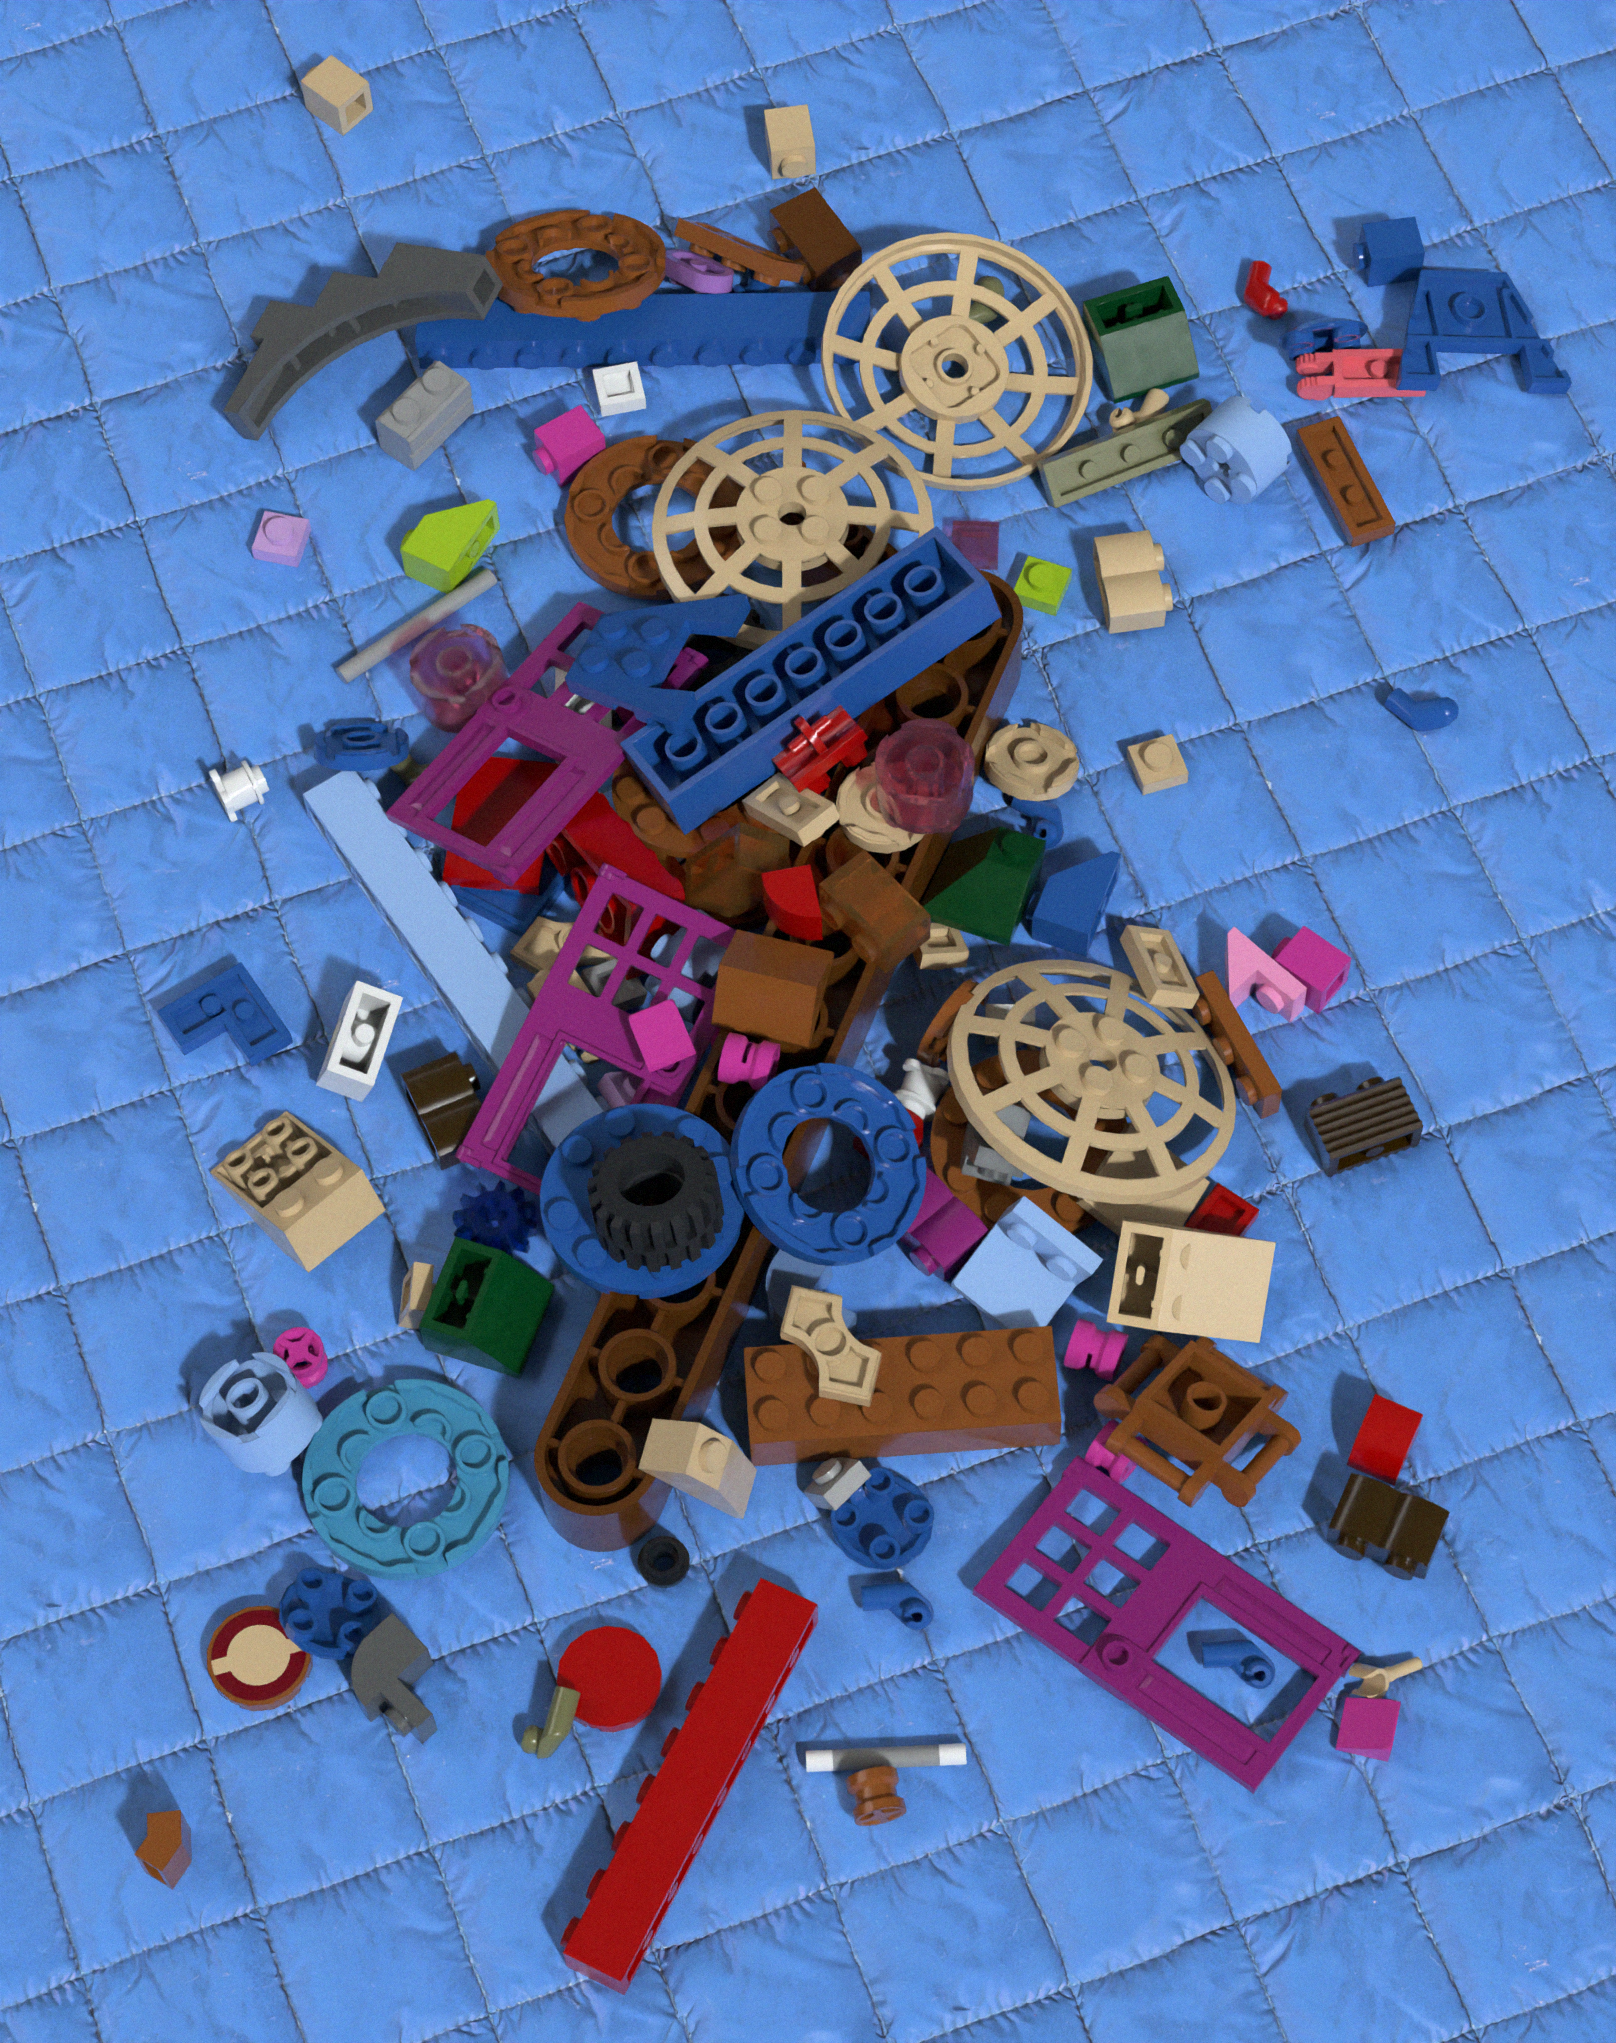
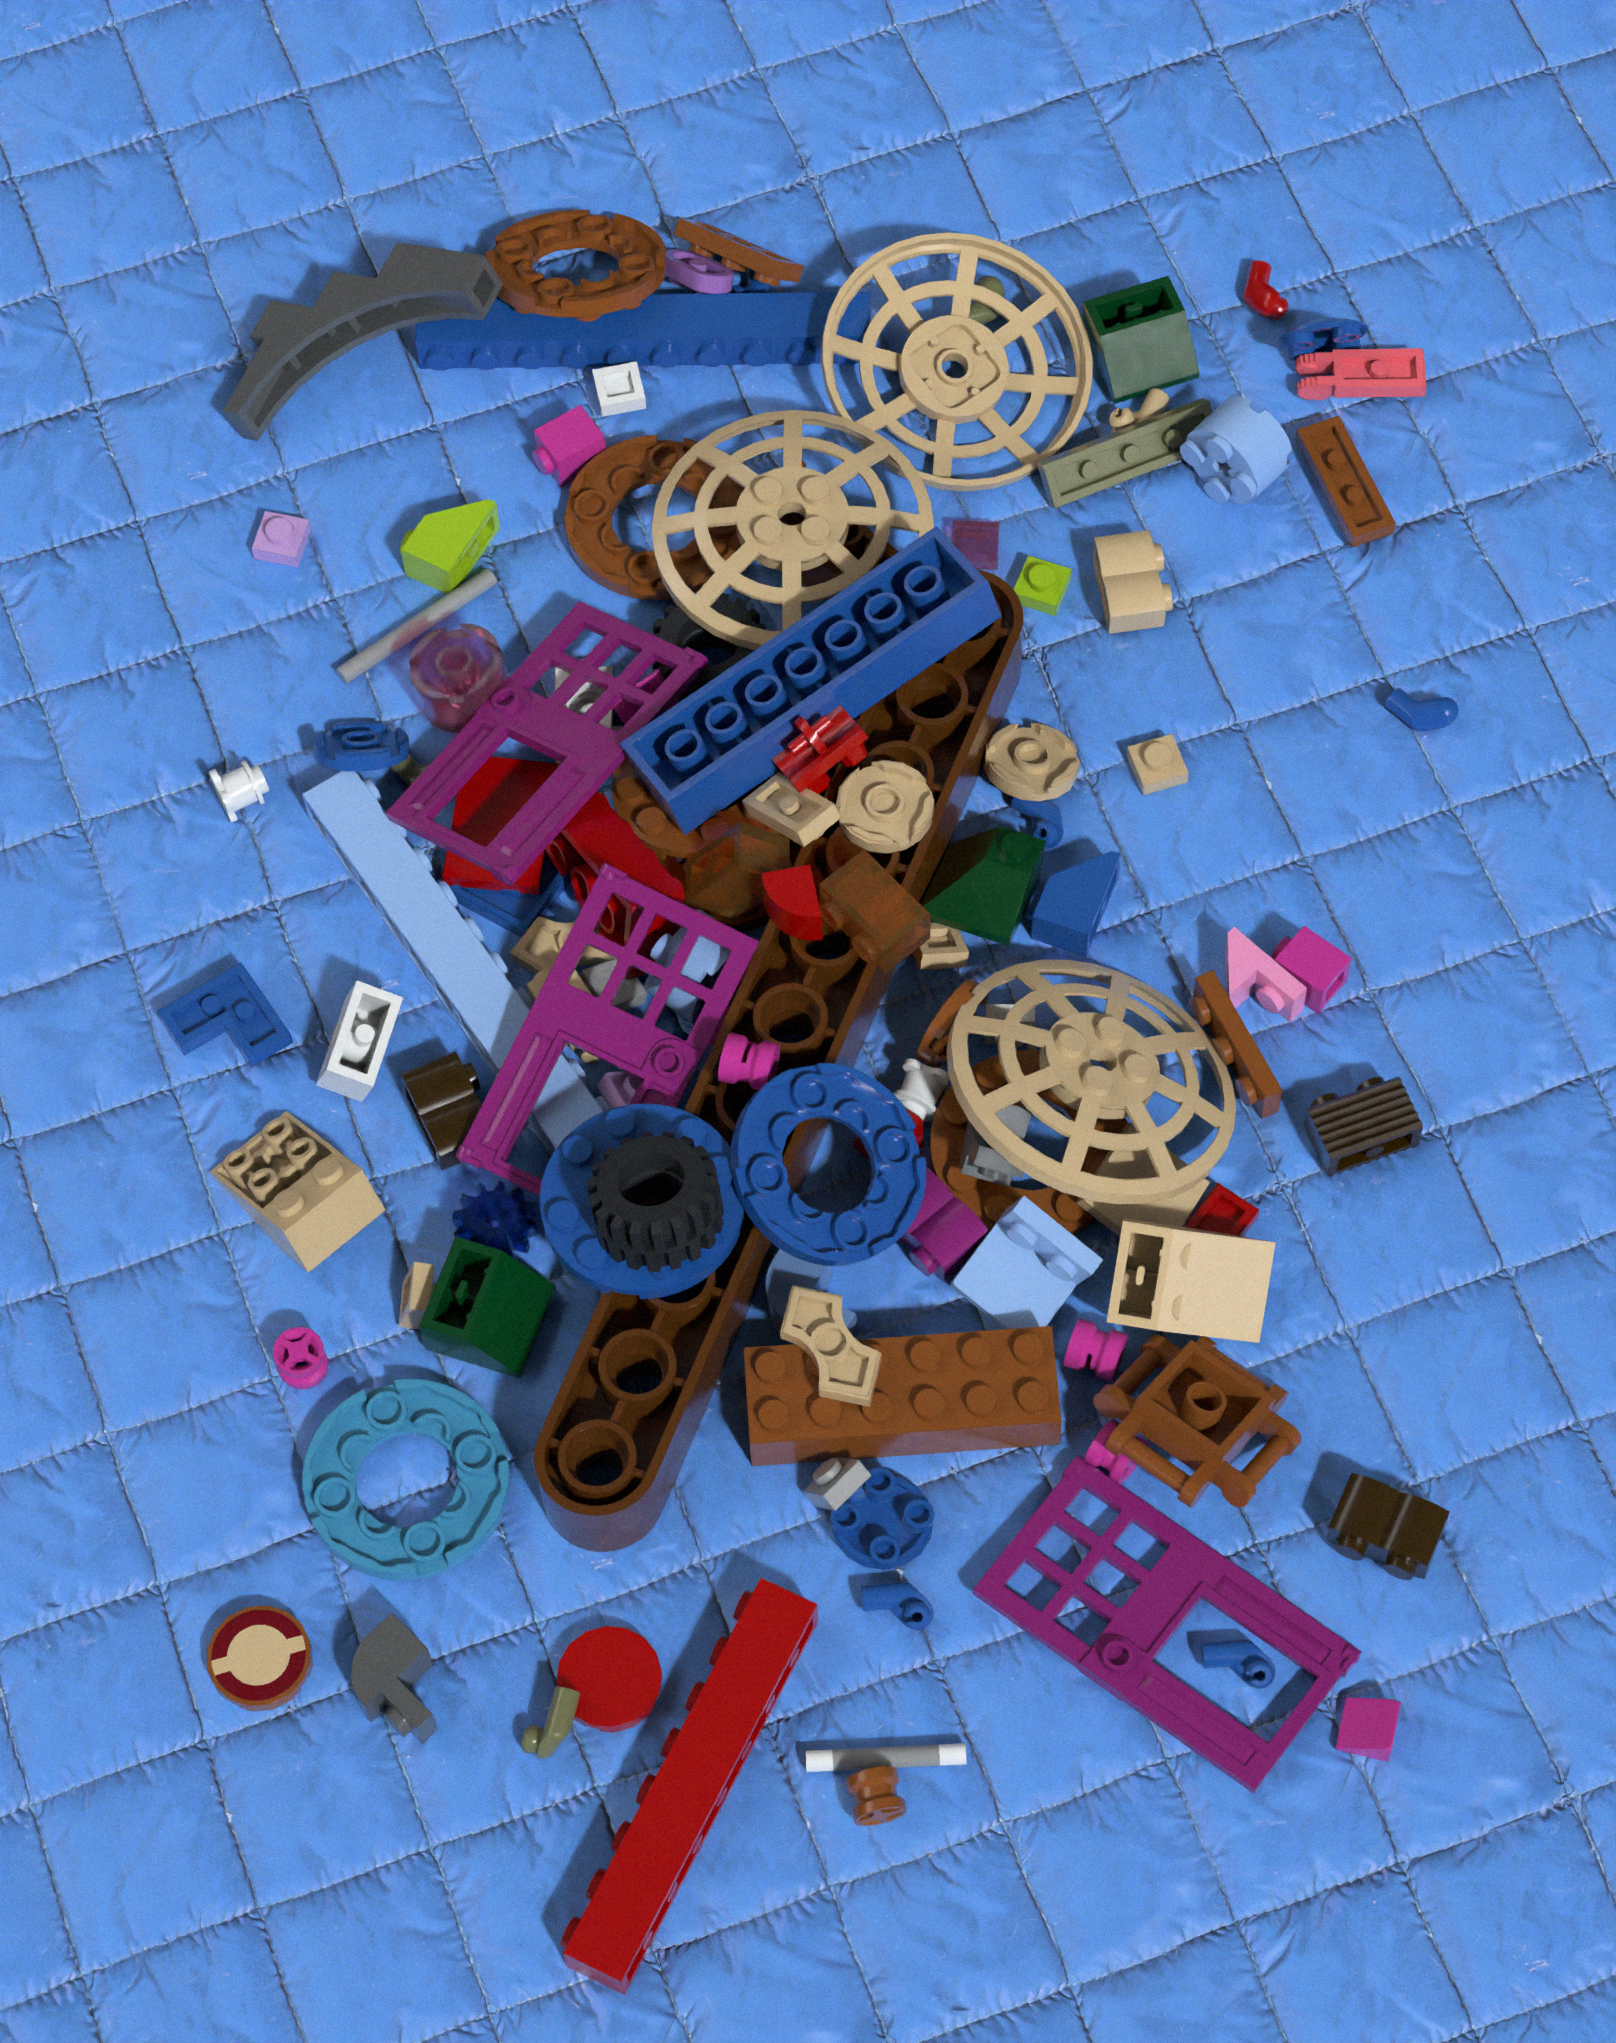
dark orange piece [134,1810,192,1890] -> none
light blue brick [199,1352,323,1477] -> none
blue dish [279,1567,381,1660] -> none
tan brick [301,55,374,136] -> none
light grey brick [375,360,474,471] -> none
blue wing [565,594,751,736] -> none
dark pink slope [628,999,696,1073] -> none
tan slope [638,1418,757,1519] -> none
black plate [638,1536,690,1588] -> none
dark orange slope [711,929,835,1049] -> none
tan brick [764,104,816,180] -> none
reddish brown brick [767,187,862,292] -> none
clear pink brick [875,719,975,834] -> none
tan plate [1119,925,1200,1009] -> none
red brick [1347,1394,1423,1486] -> none
tan hand [1349,1657,1423,1699] -> none
blue brick [1353,216,1425,287] -> none
blue wing [1396,270,1572,394] -> none

